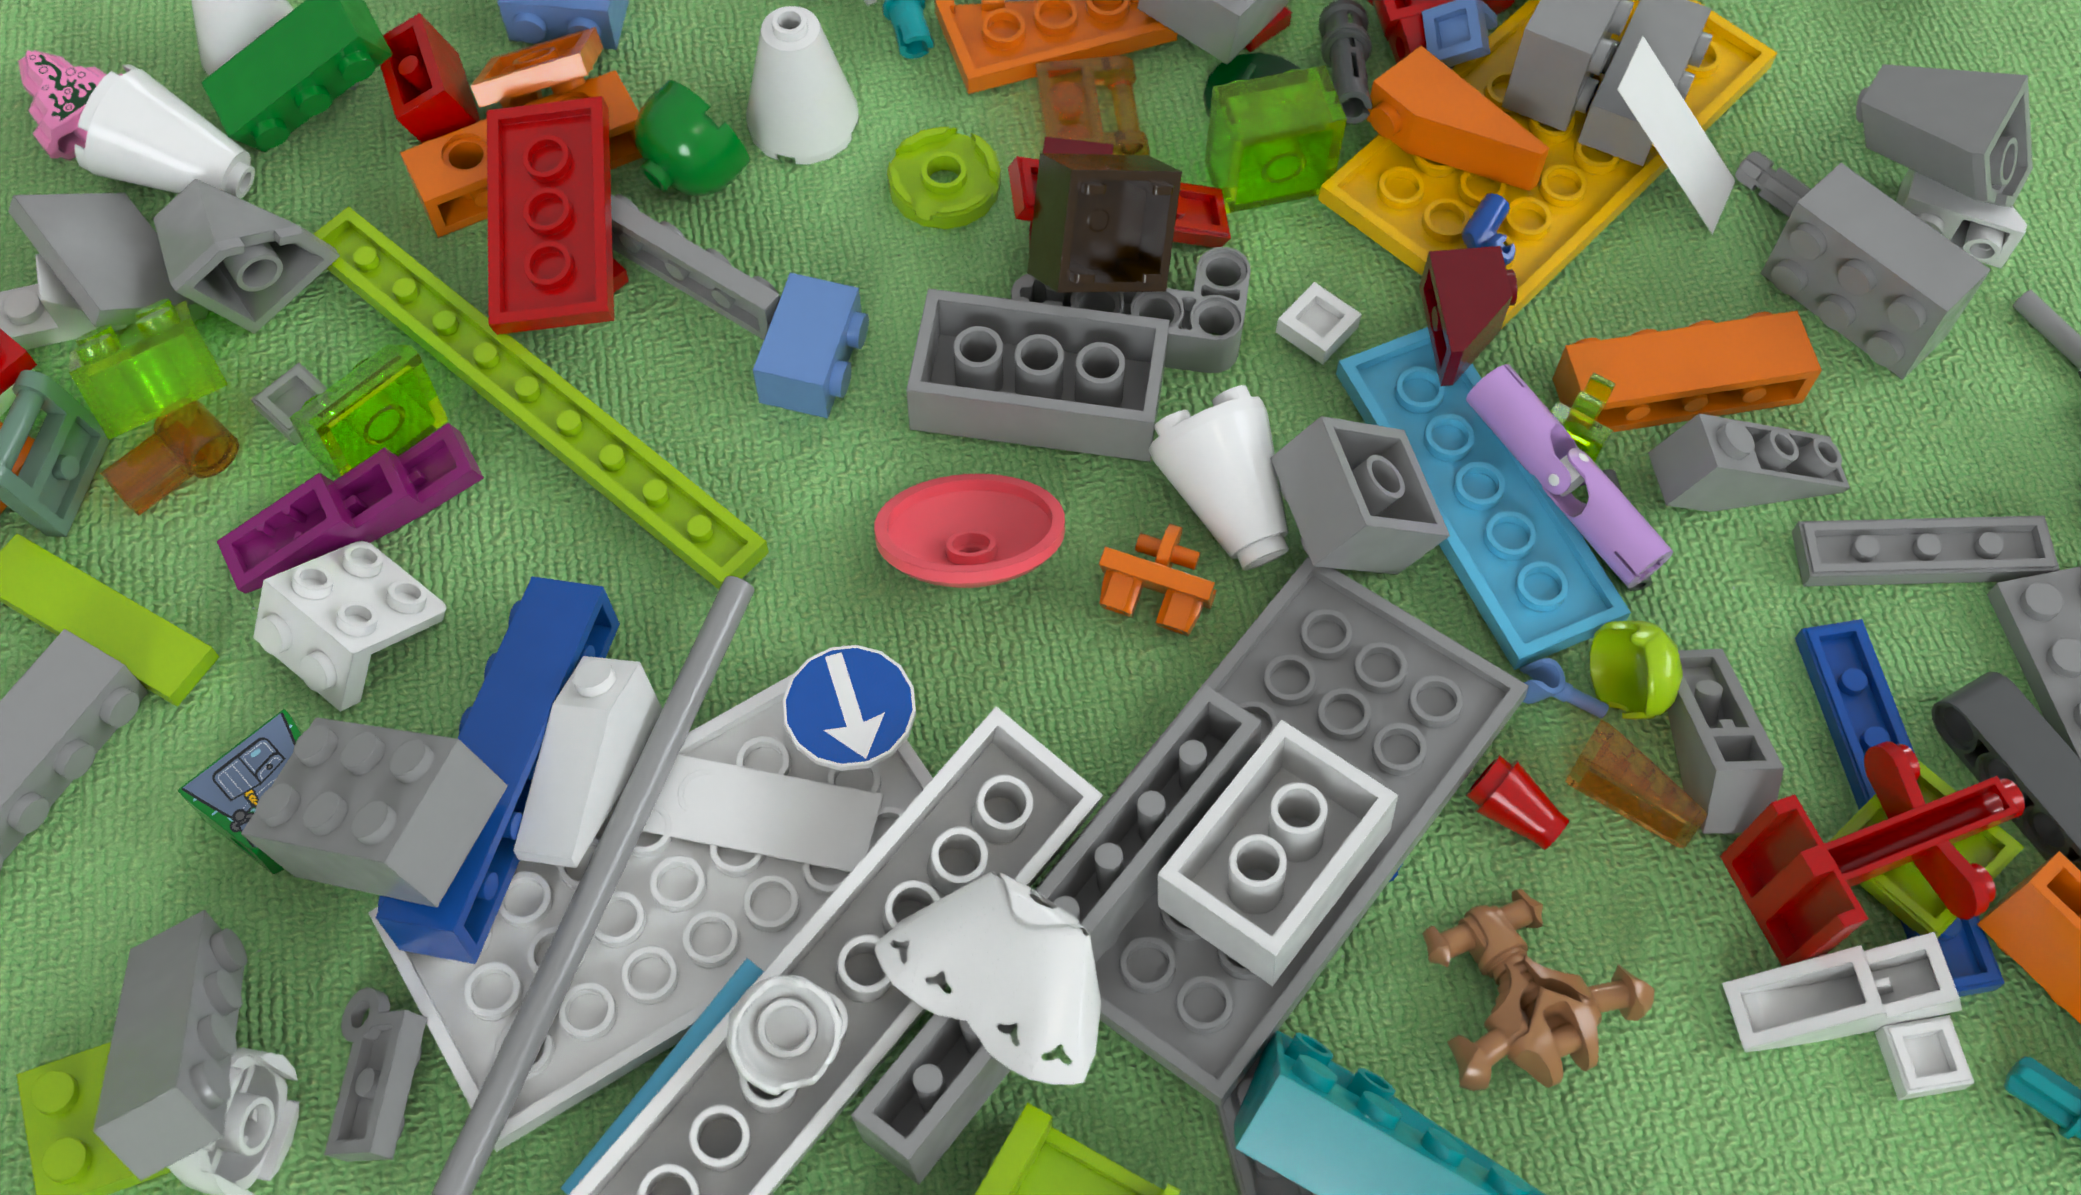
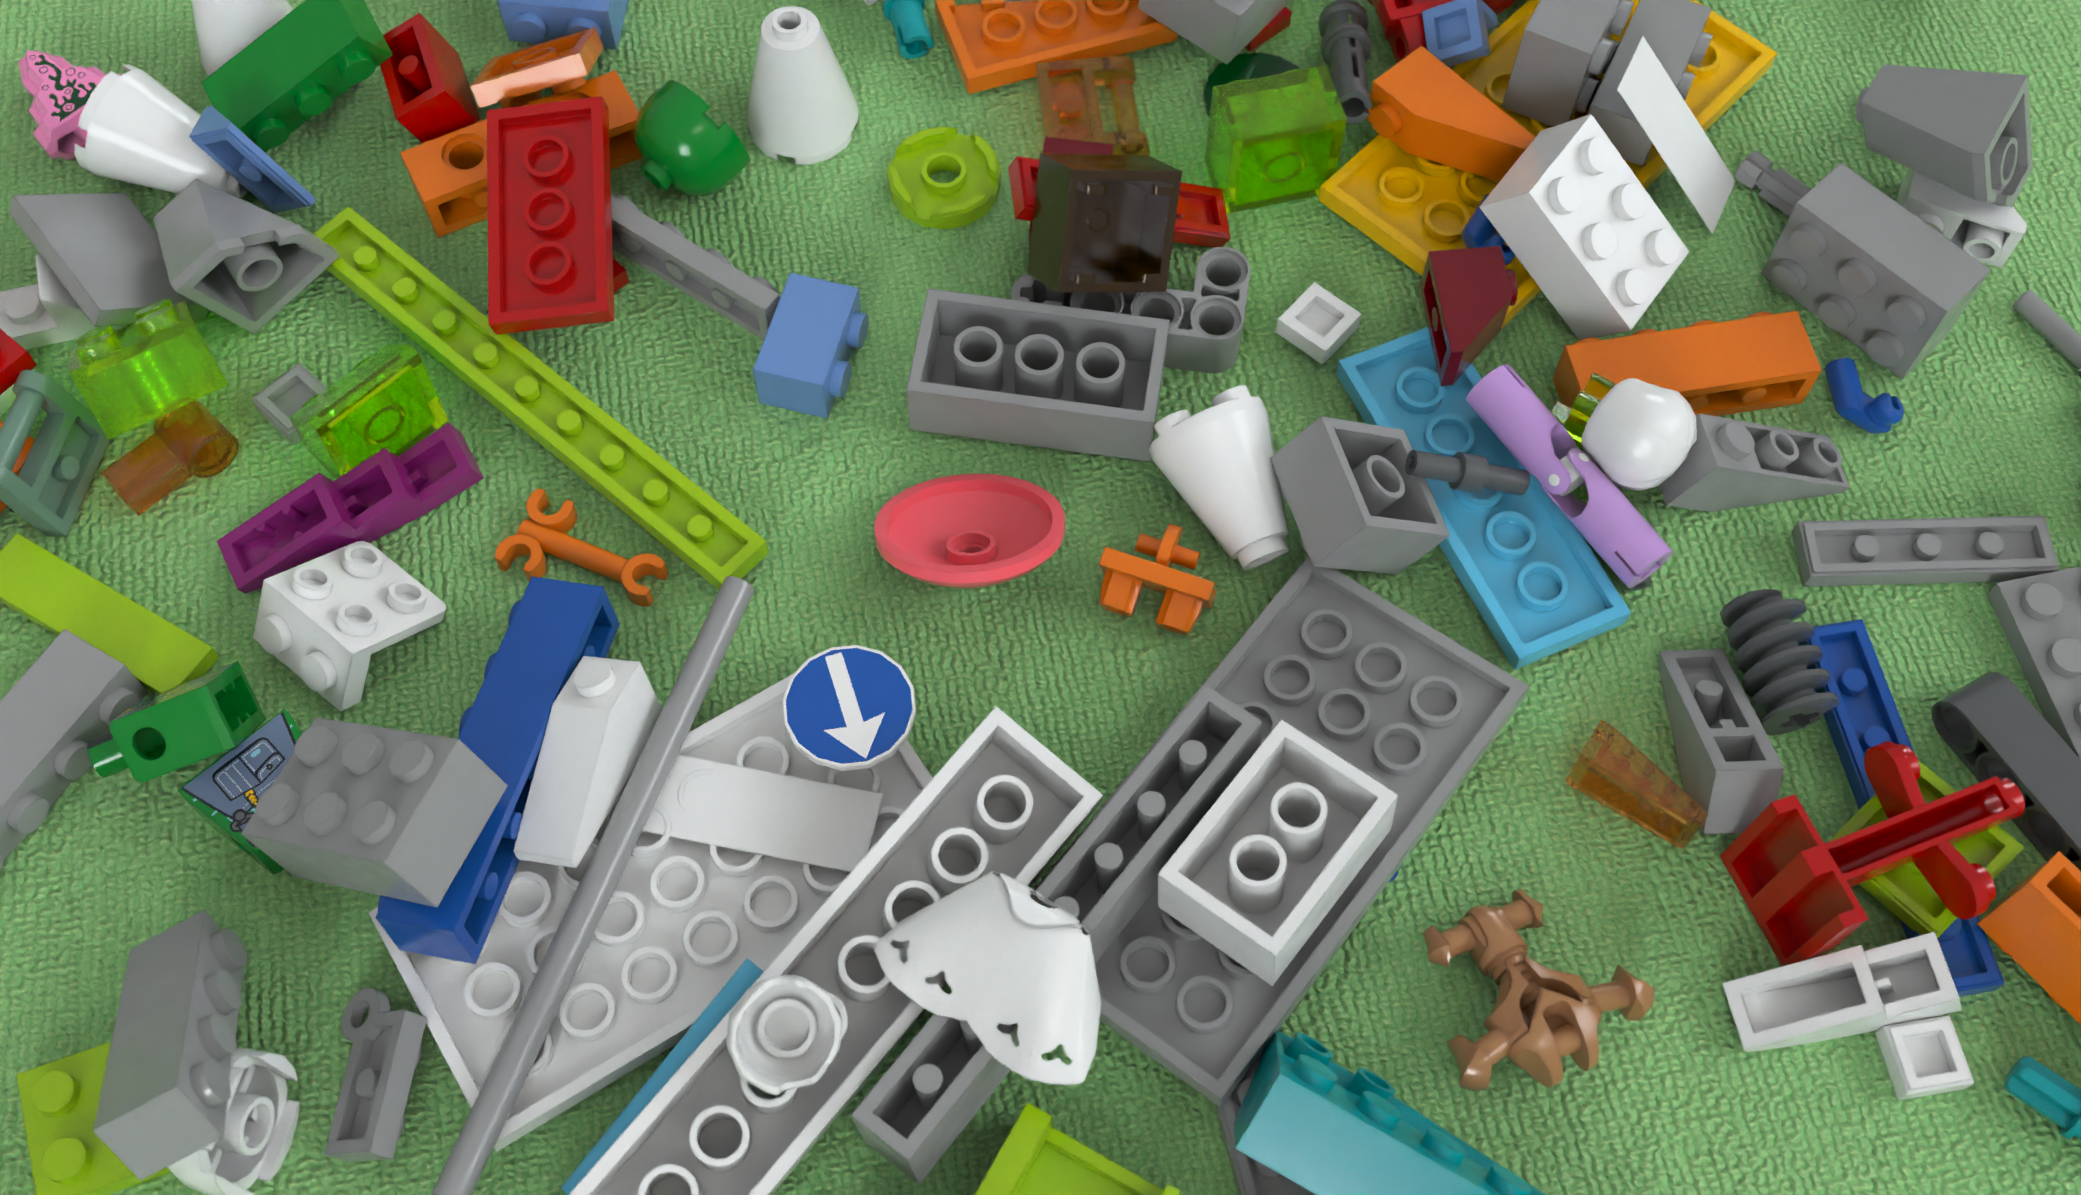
red cone [1466,755,1570,850] -> none
medium blue hand [1520,658,1609,719] -> none
lime hair [1589,621,1683,719] -> none
none -> green torso [87,661,266,783]
none -> medium blue slope [189,106,316,213]
none -> orange bar [495,488,669,607]
none -> dark grey bar [1405,450,1530,495]
none -> white brick [1480,114,1690,340]
none -> white hair [1581,378,1697,491]
none -> dark grey piece [1720,589,1839,735]
none -> blue arm [1824,358,1904,434]

